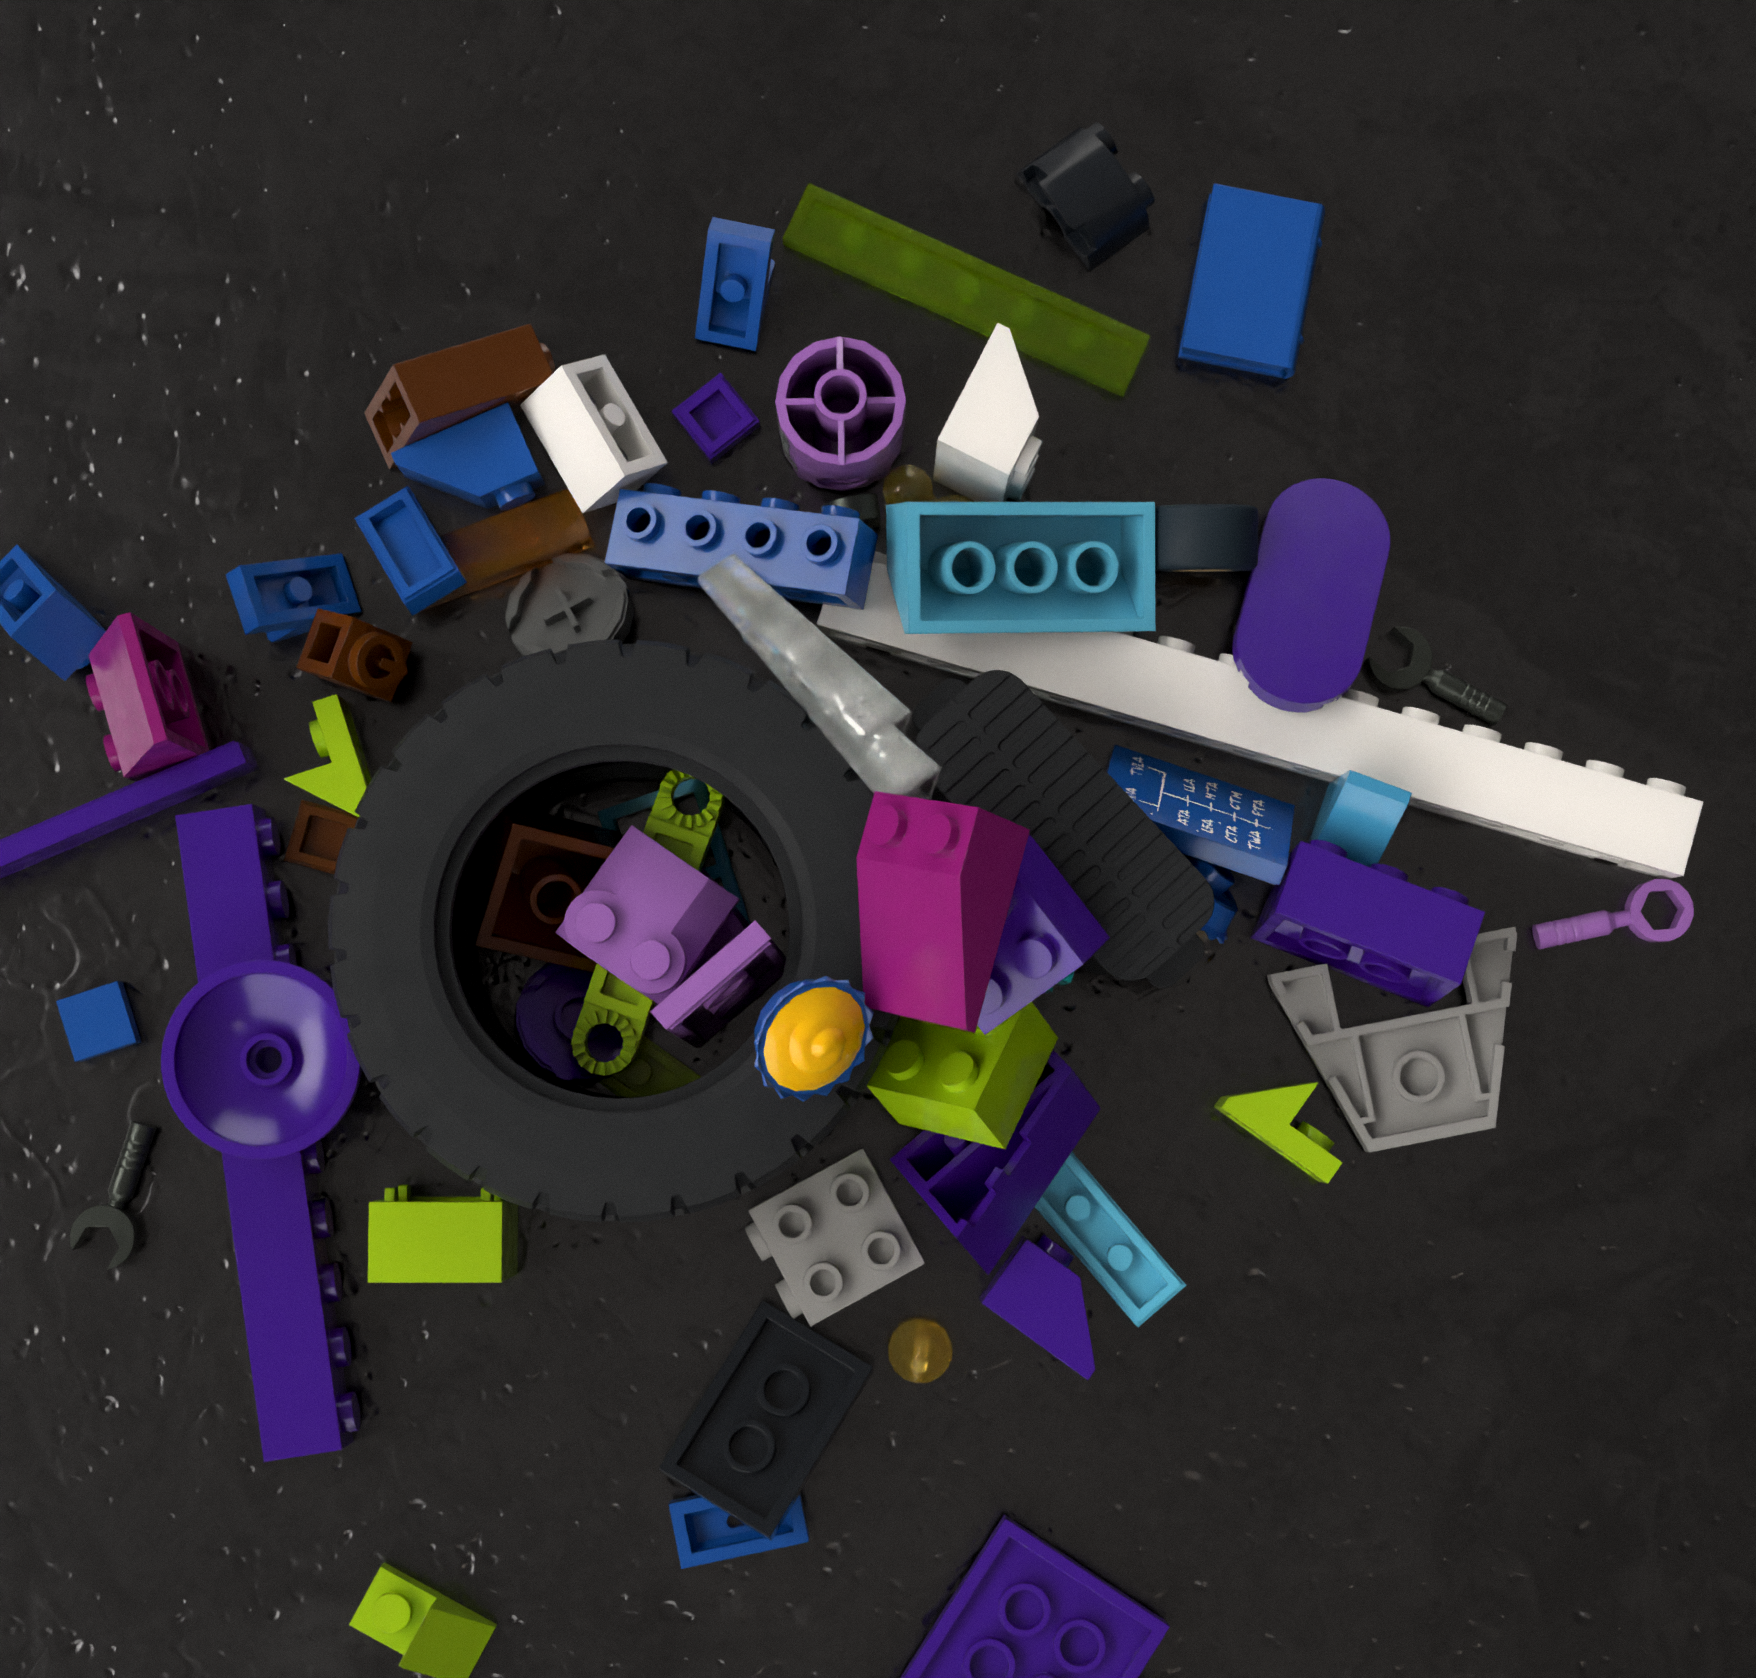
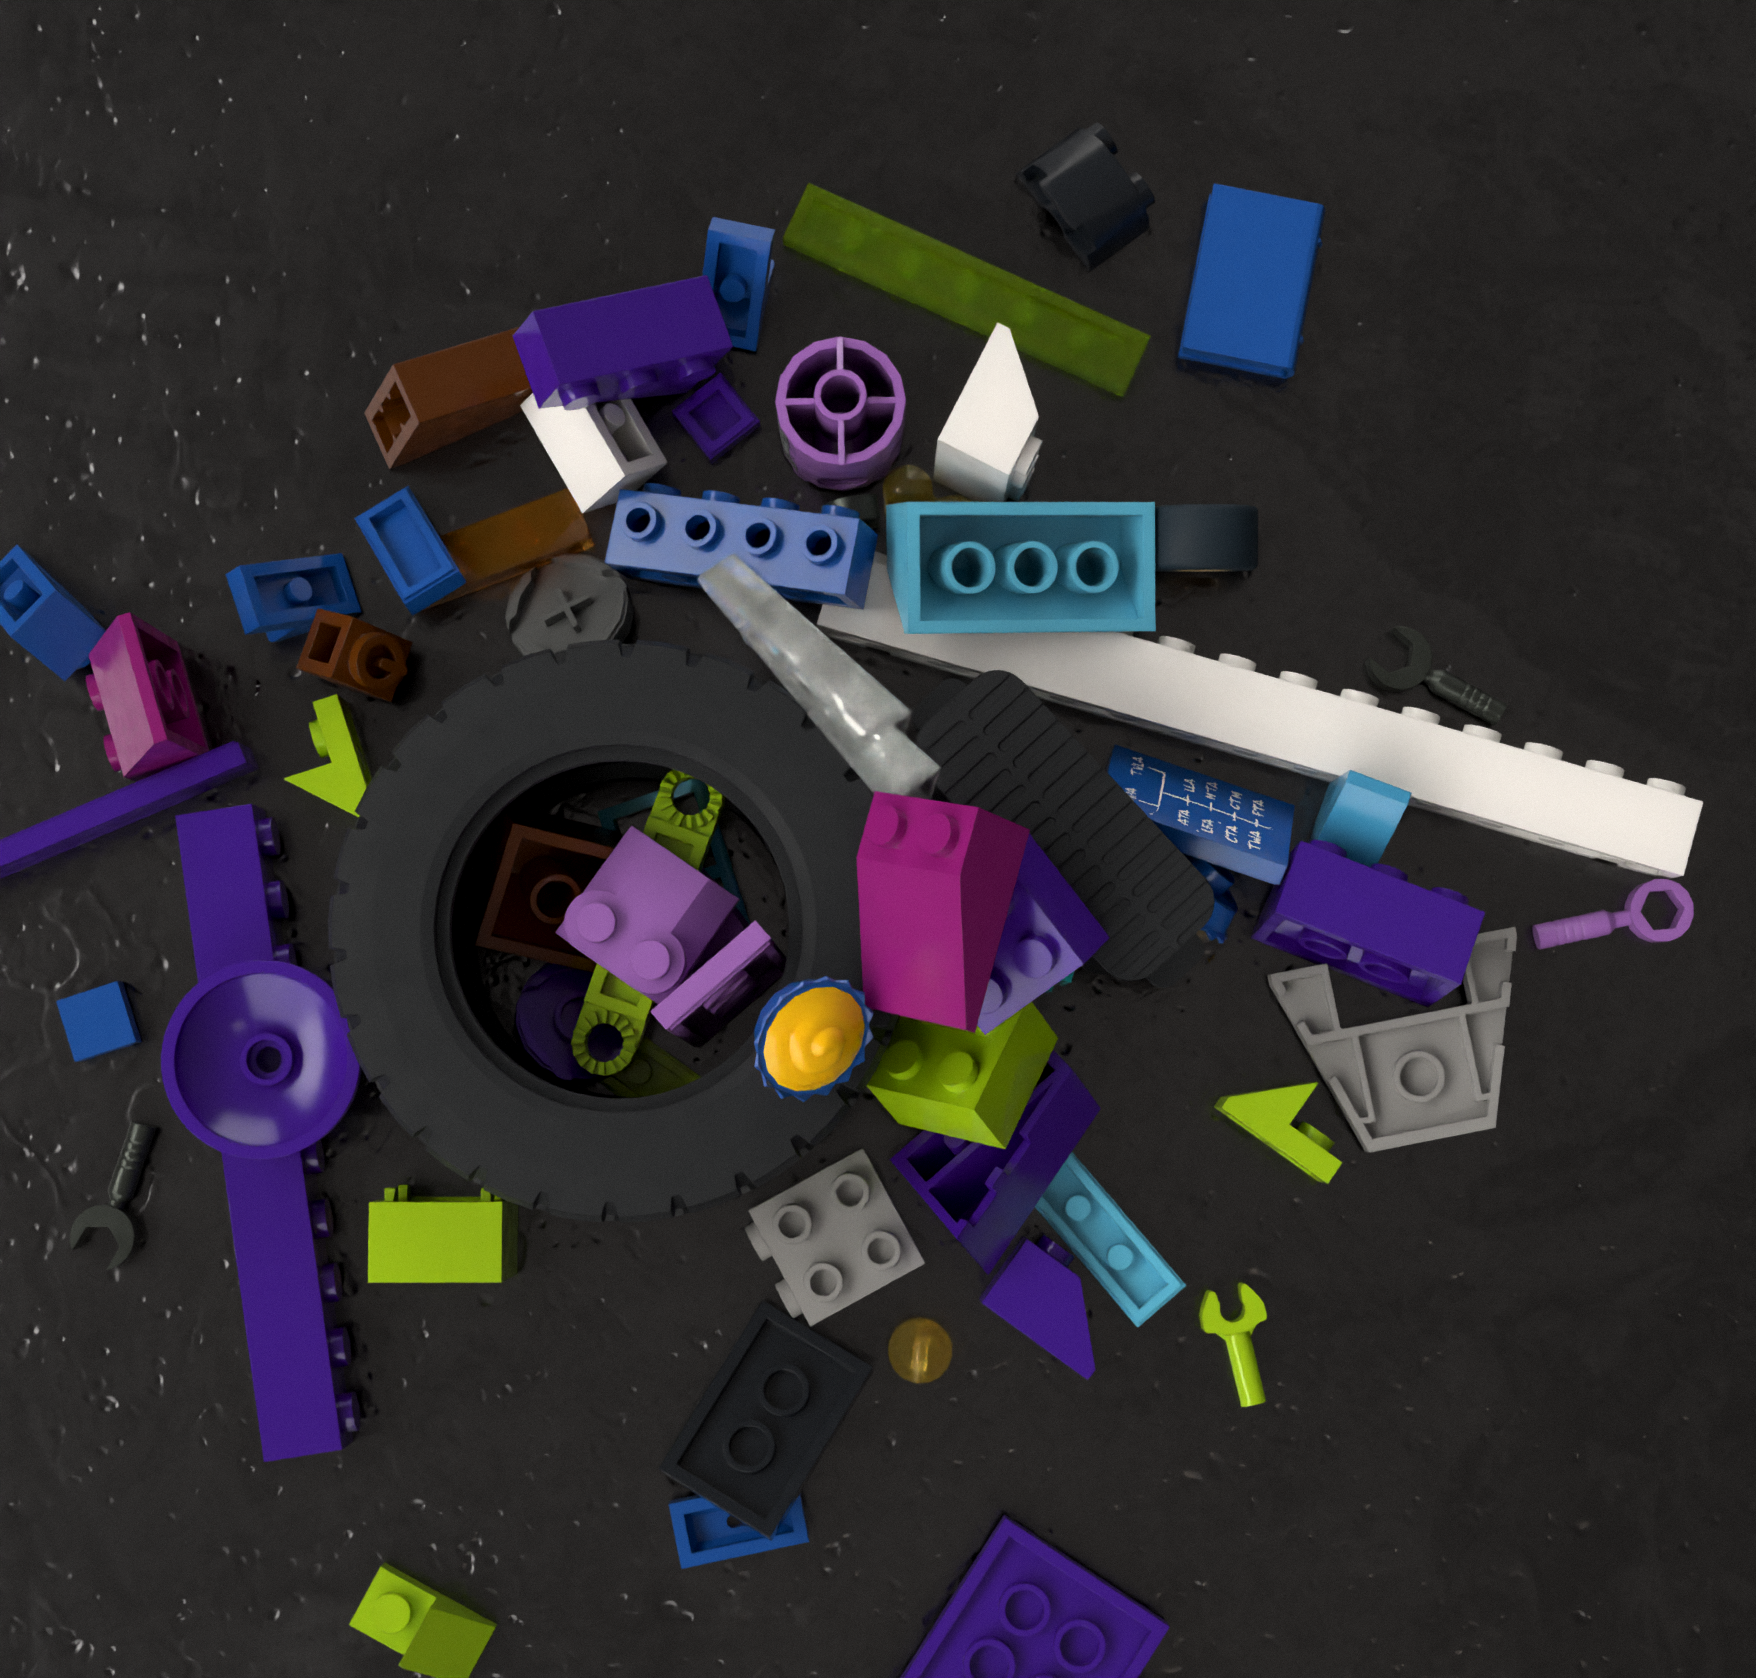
reddish brown tile [284,800,359,875] -> none
blue slope [391,403,545,510] -> none
dark purple tile [1232,478,1390,713] -> none
none -> dark purple wedge [513,275,733,411]
none -> lime bar [1199,1282,1267,1407]

